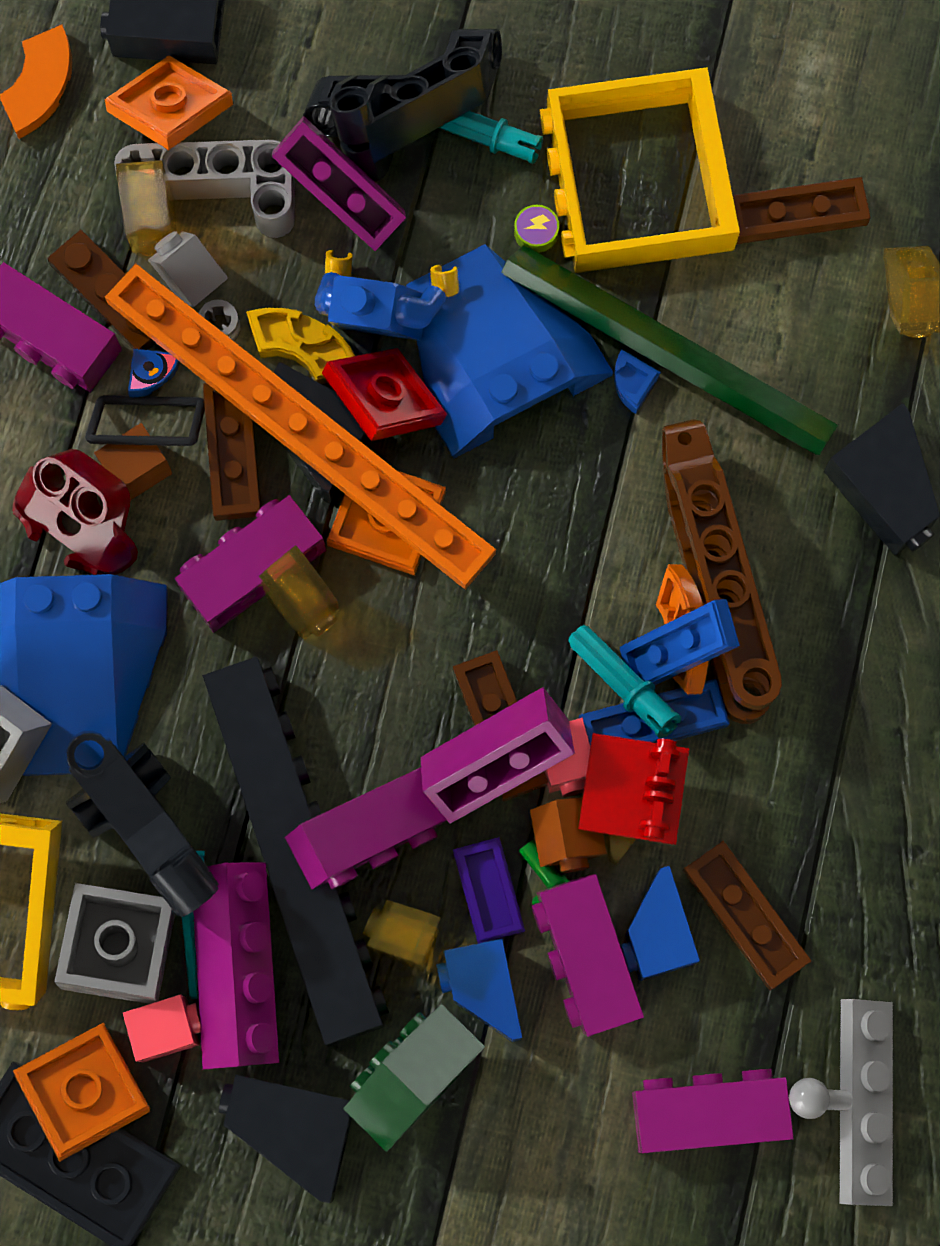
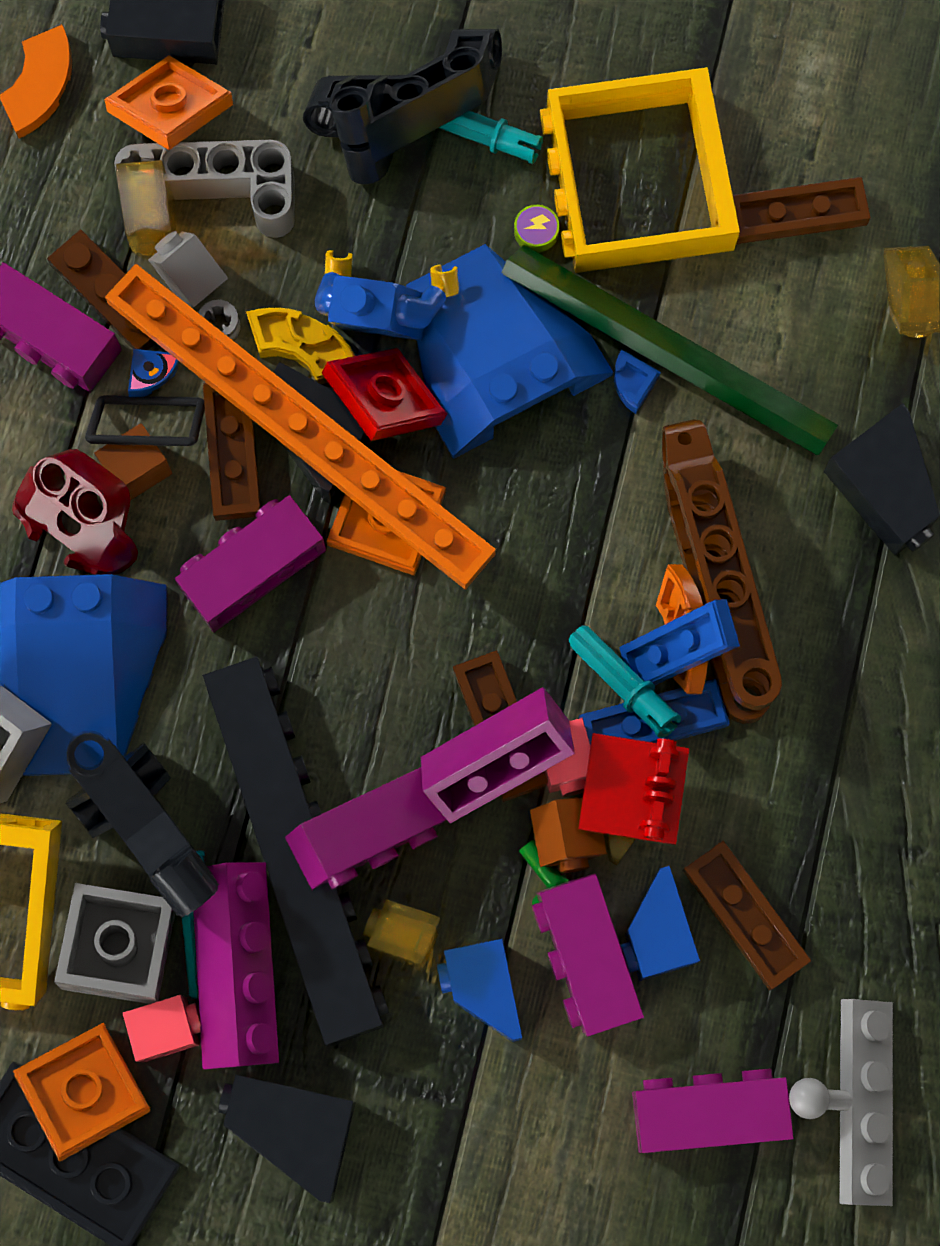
clear yellow slope [259,545,340,640] -> none
magenta brick [272,116,406,251] -> none
brick [343,1004,485,1152] -> none
dark purple tile [453,837,525,944] -> none

